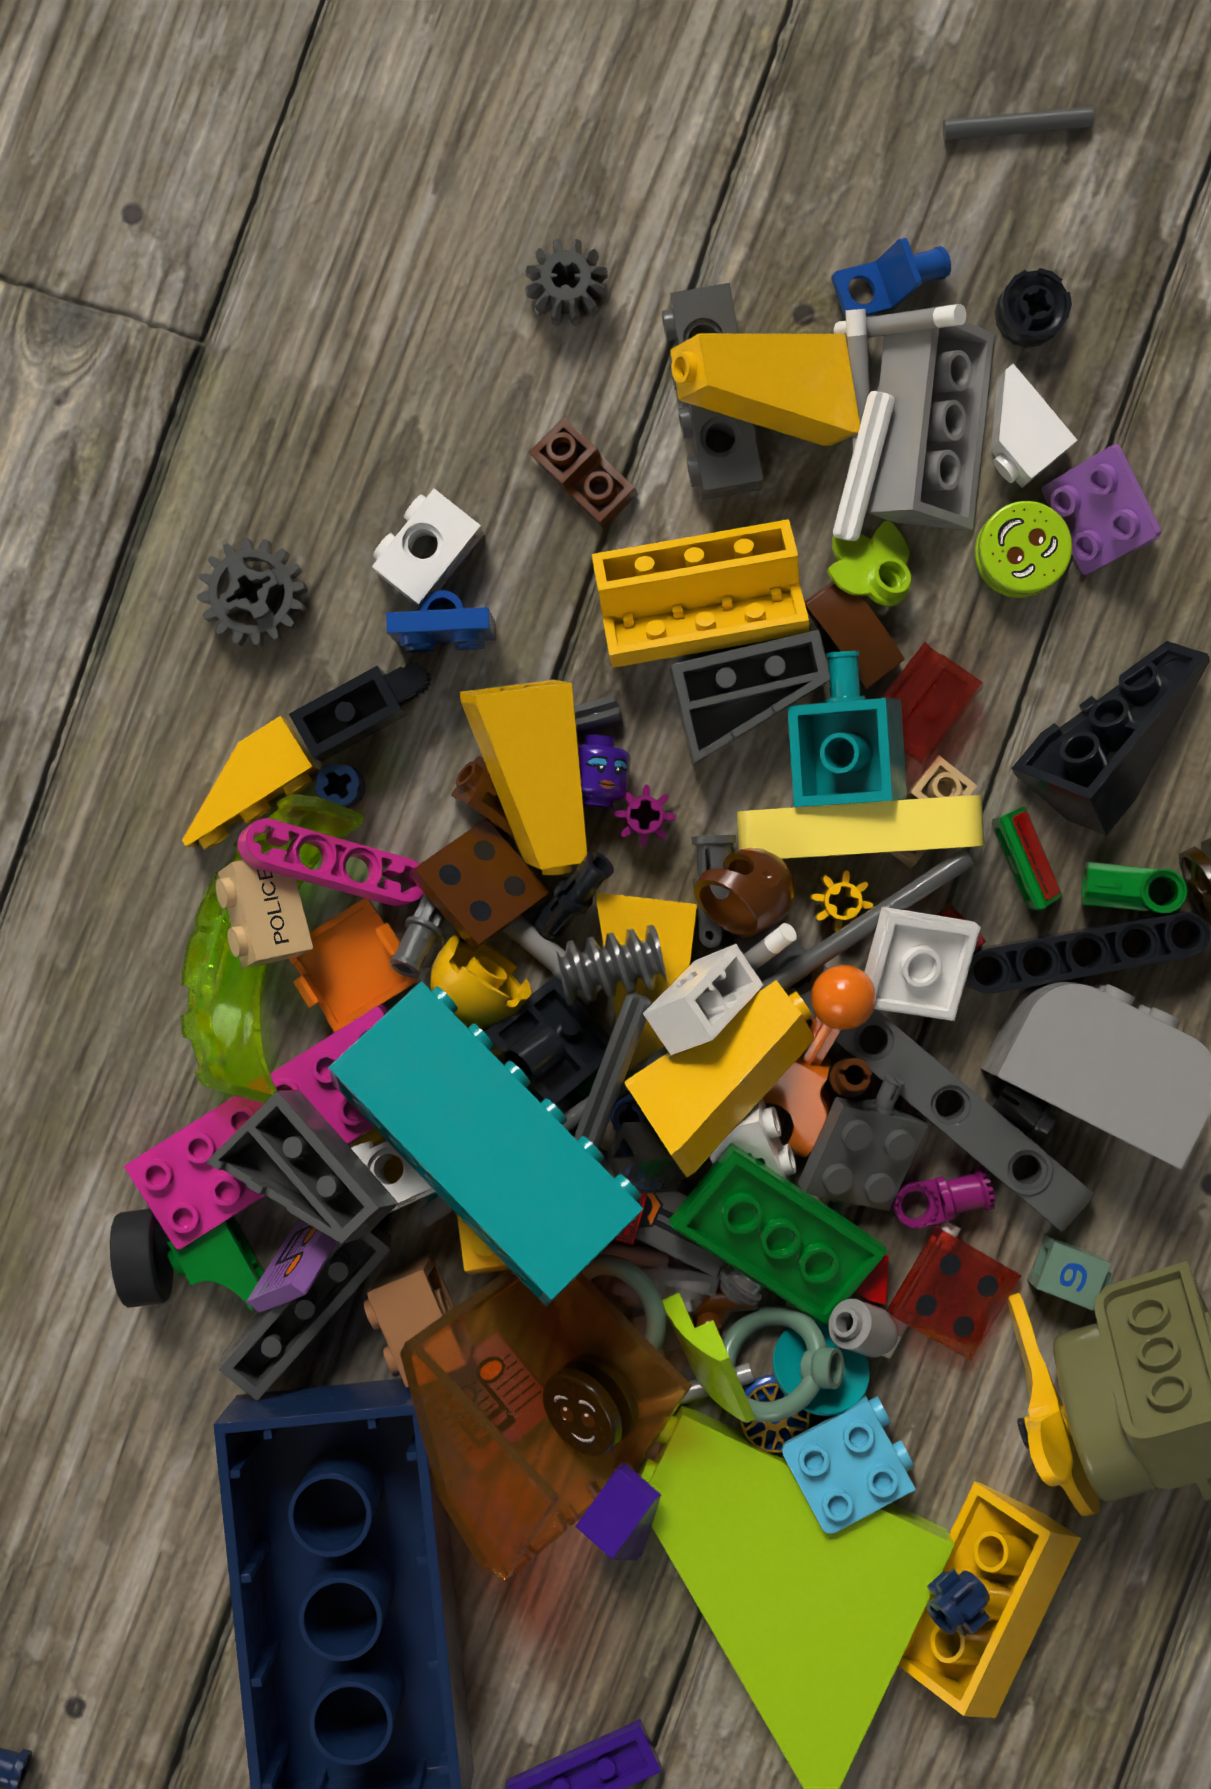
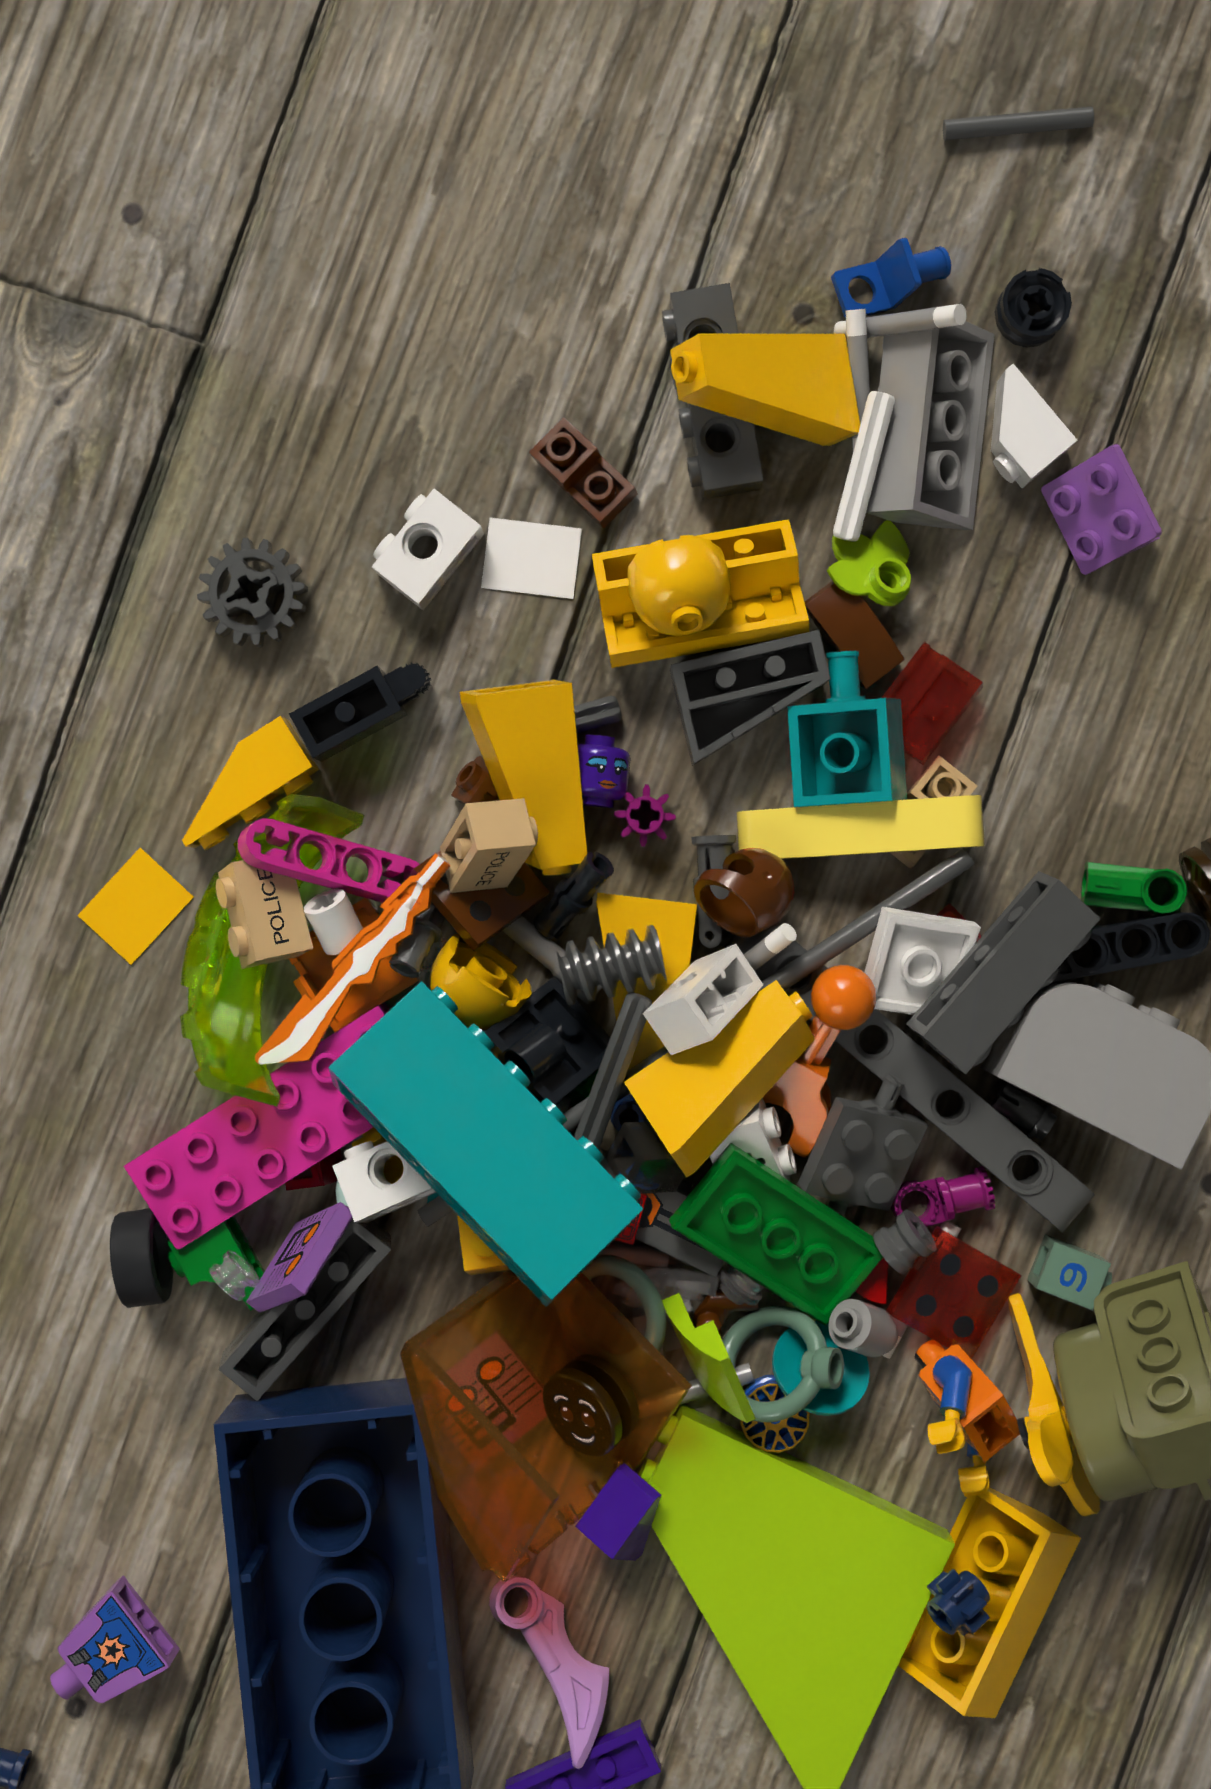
dark grey wedge [205,1090,399,1243] -> none
dark blue bush [315,763,366,809] -> none
medium nougat brick [364,1252,470,1388] -> none
blue plate [386,590,496,653] -> none
dark grey gear [525,238,608,326] -> none
medium azure bracket [782,1394,916,1534] -> none
yellow gear [810,870,873,932] -> none
reddish brown pin [829,1058,871,1098] -> none
lime head [974,501,1072,598] -> none
green slope [991,807,1062,910] -> none
black wedge [1011,641,1210,836] -> none
none -> torso [50,1575,180,1703]
none -> yellow sticker [77,847,194,965]
none -> clear bush [209,1250,260,1301]
none -> orange sword [255,853,451,1064]
none -> white gear [304,888,363,955]
none -> tan brick [440,798,538,893]
none -> white sticker [481,518,582,599]
none -> lavender piece [489,1576,609,1769]
none -> yellow cylinder [627,535,731,636]
none -> dark grey wheel [873,1210,937,1274]
none -> dark grey brick [906,871,1100,1074]
none -> torso [914,1339,1020,1497]

